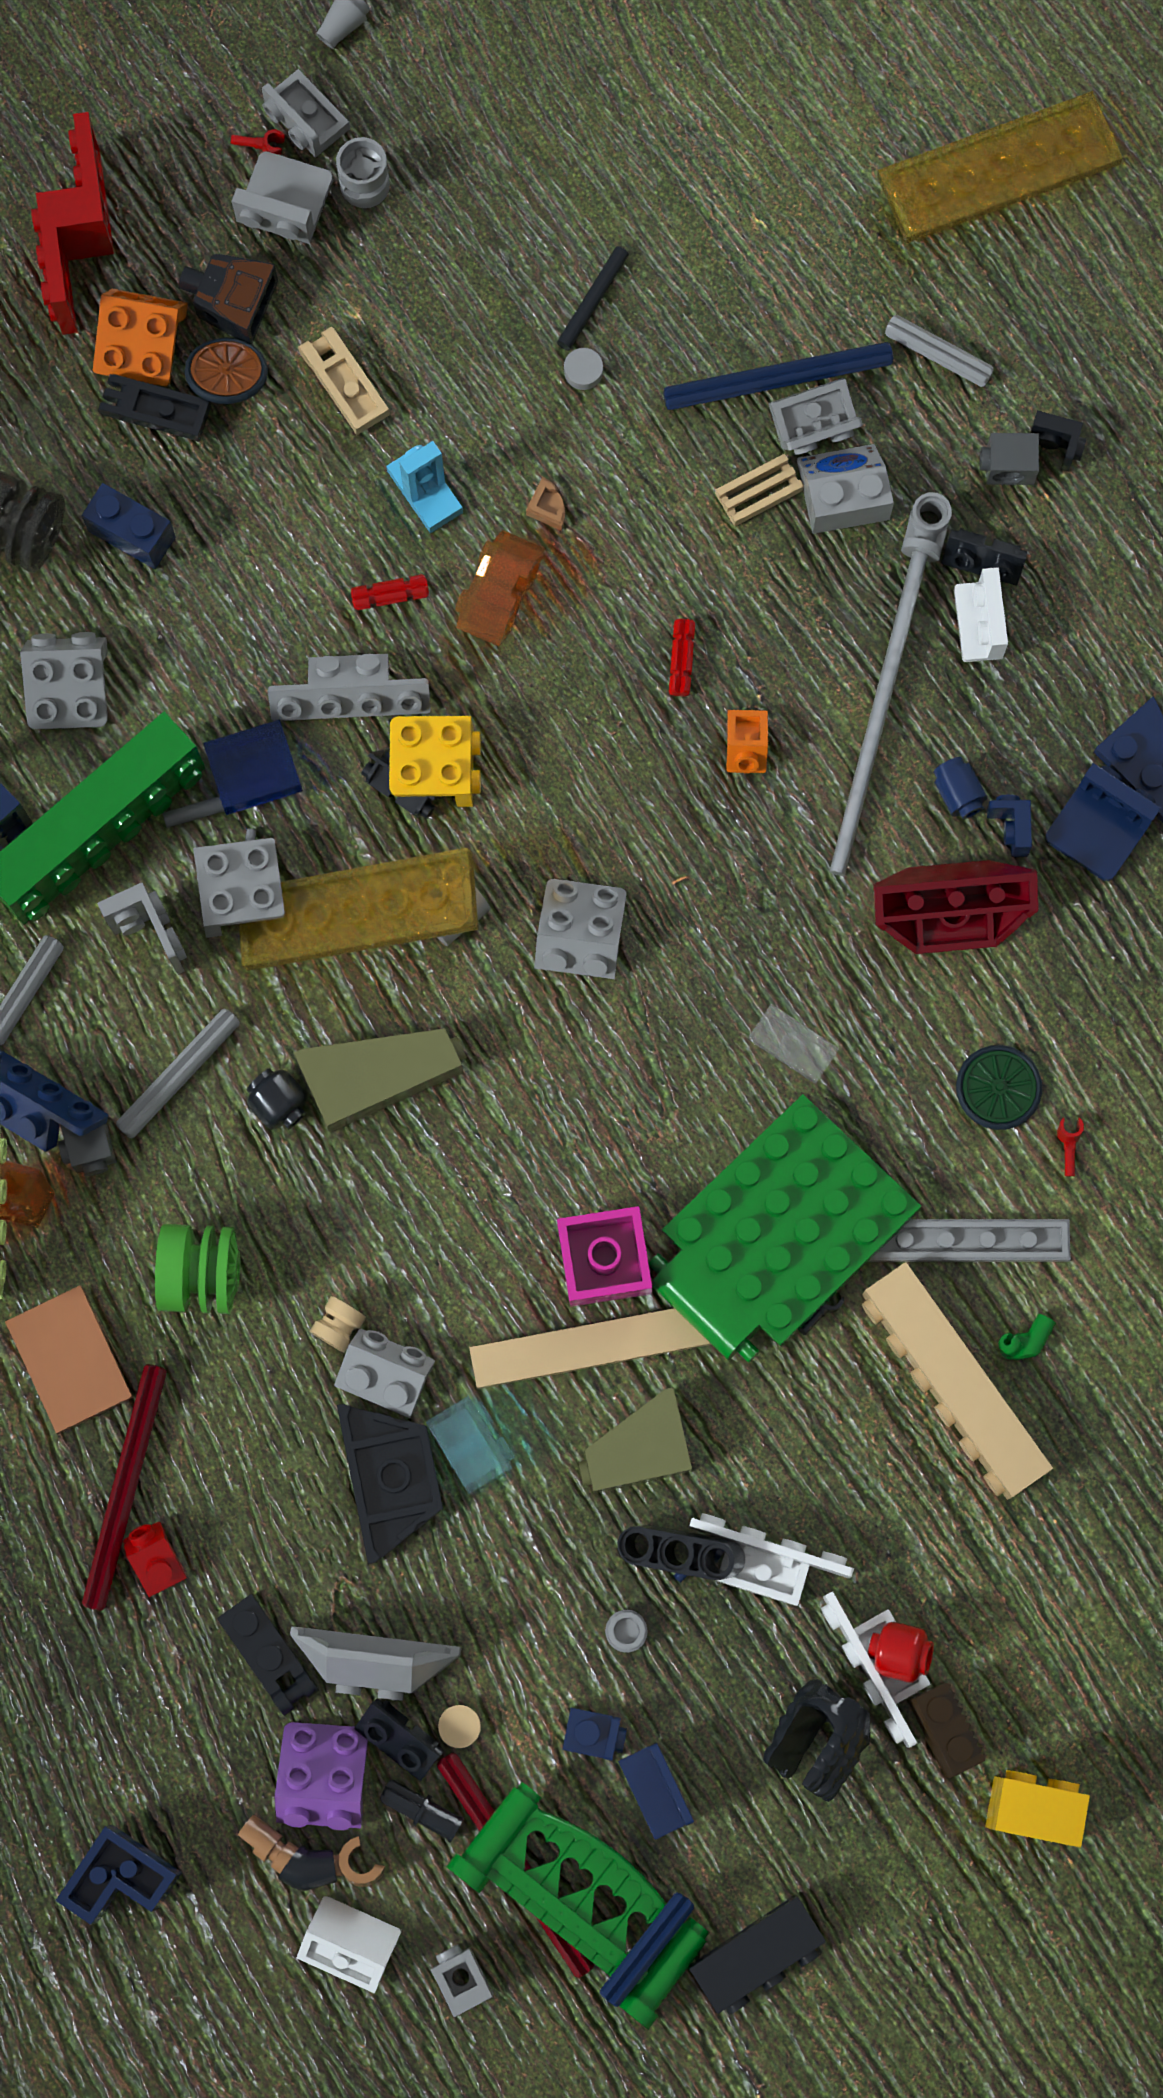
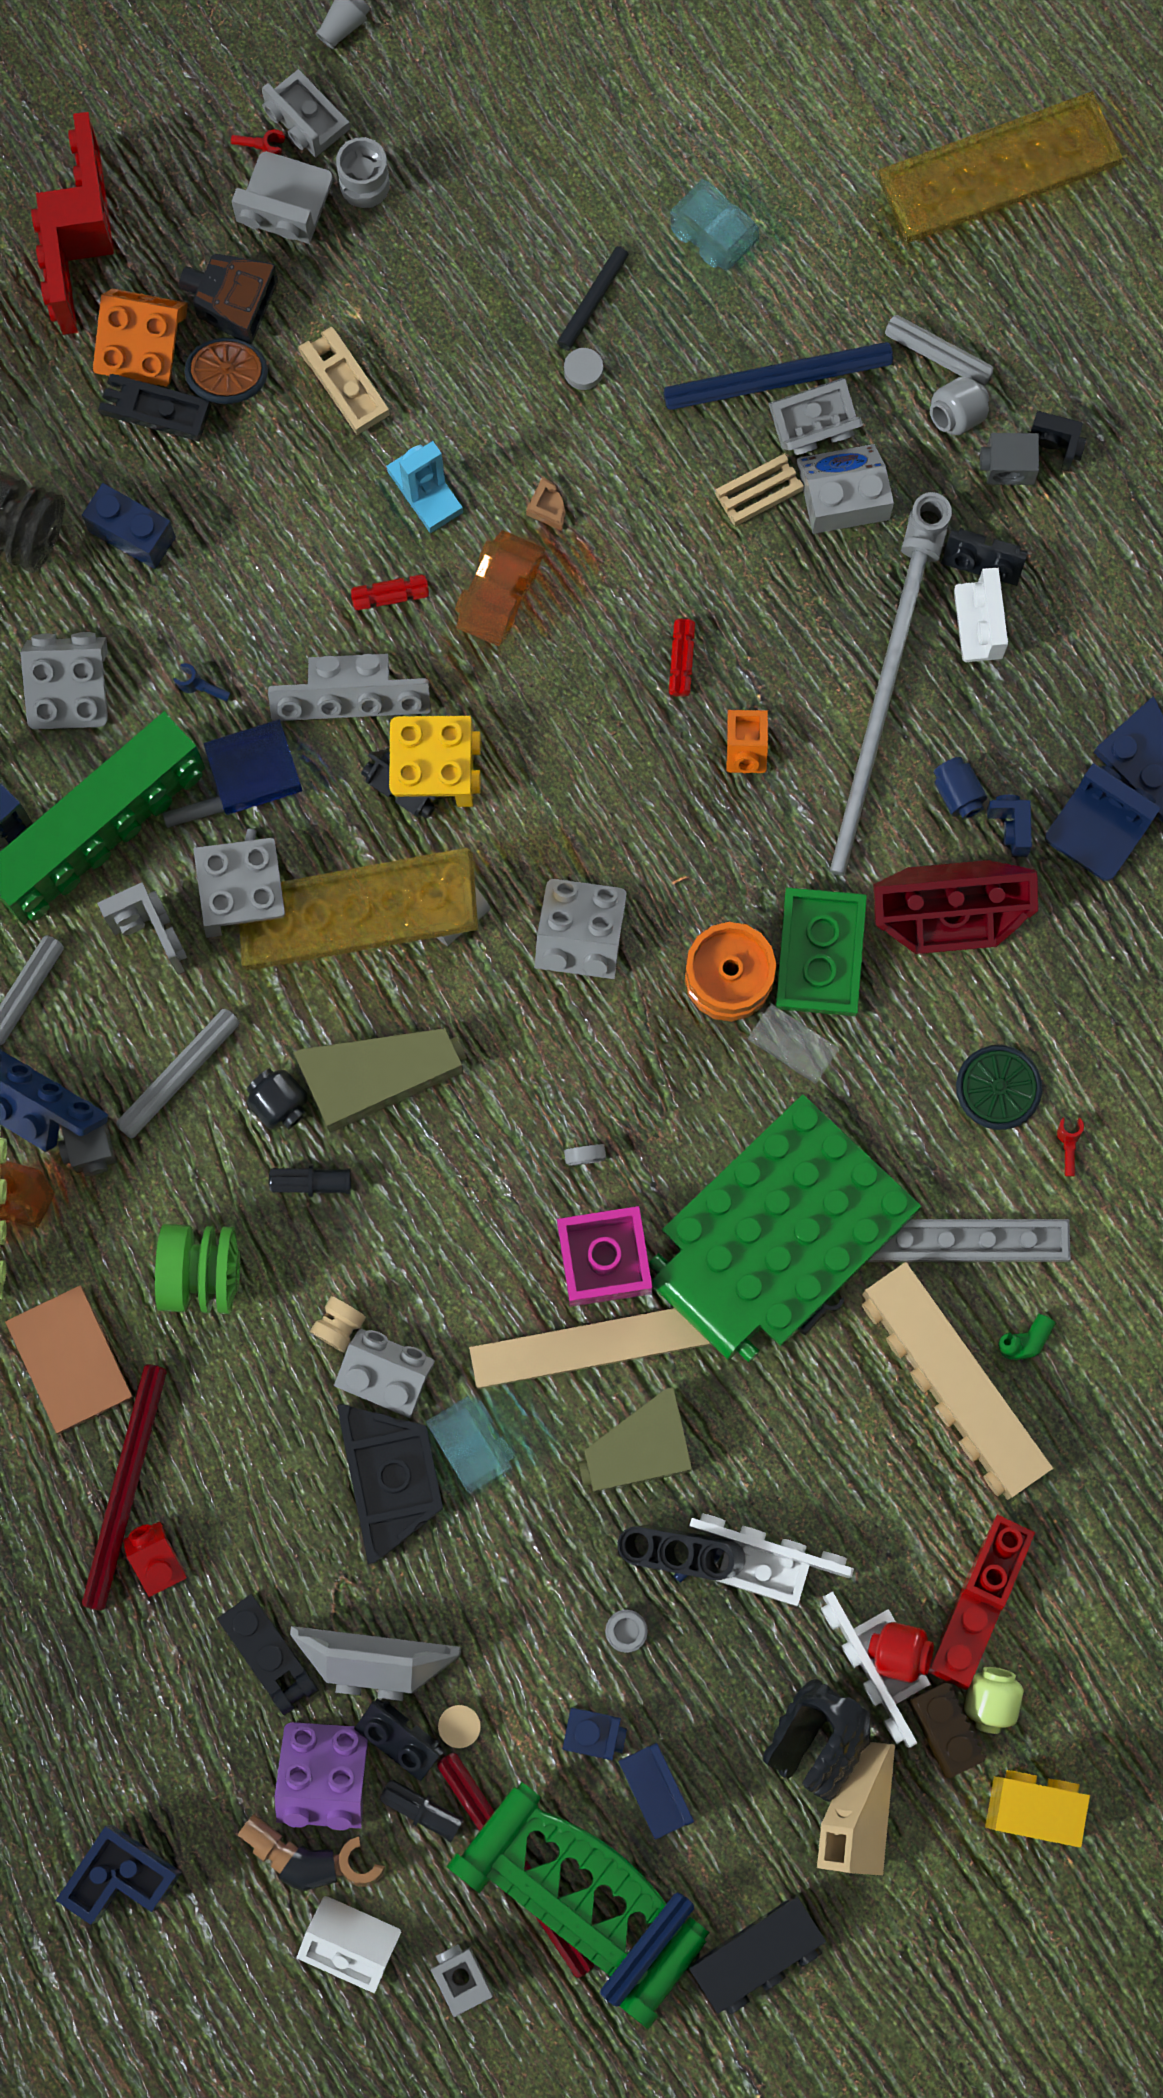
none -> dark blue hand [173,663,231,702]
none -> black axle [269,1164,351,1197]
none -> light grey tile [564,1144,606,1166]
none -> clear light blue brick [670,179,759,271]
none -> orange wheel [685,922,776,1022]
none -> green plate [775,887,867,1016]
none -> tan slope [817,1742,895,1875]
none -> red slope [928,1515,1036,1690]
none -> light grey head [930,377,989,435]
none -> yellowish green head [964,1667,1024,1734]

